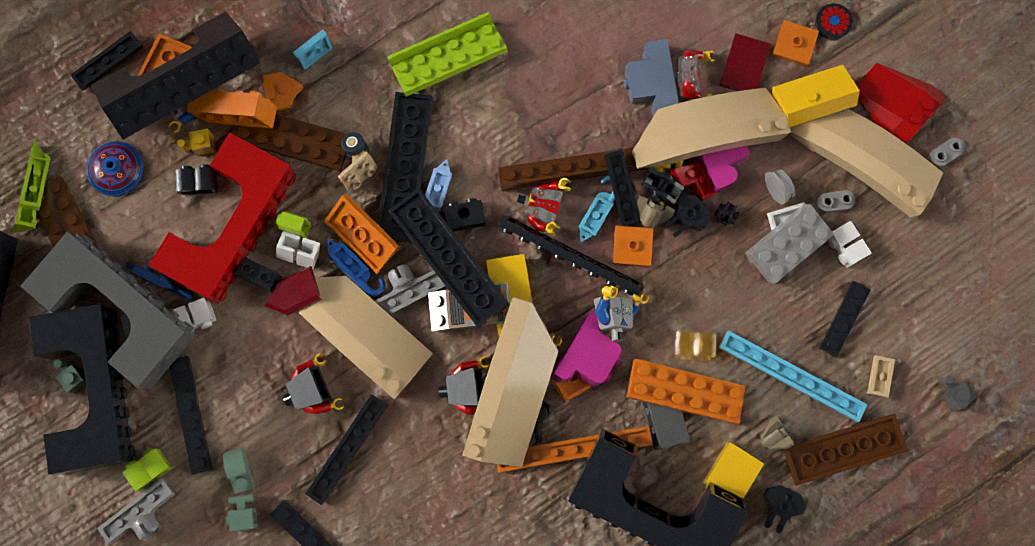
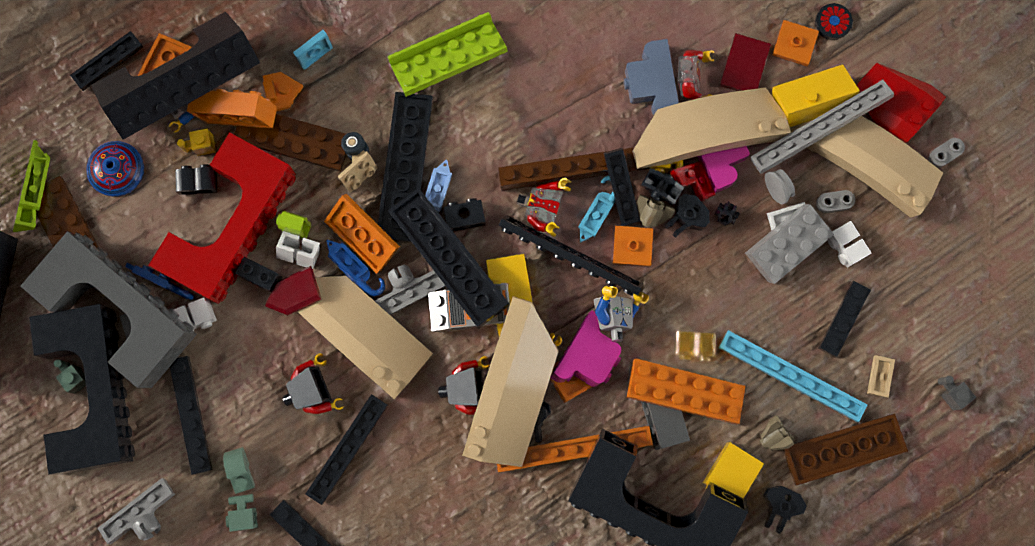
lime brick [122,448,172,492] -> none
none -> light grey plate [751,80,894,174]

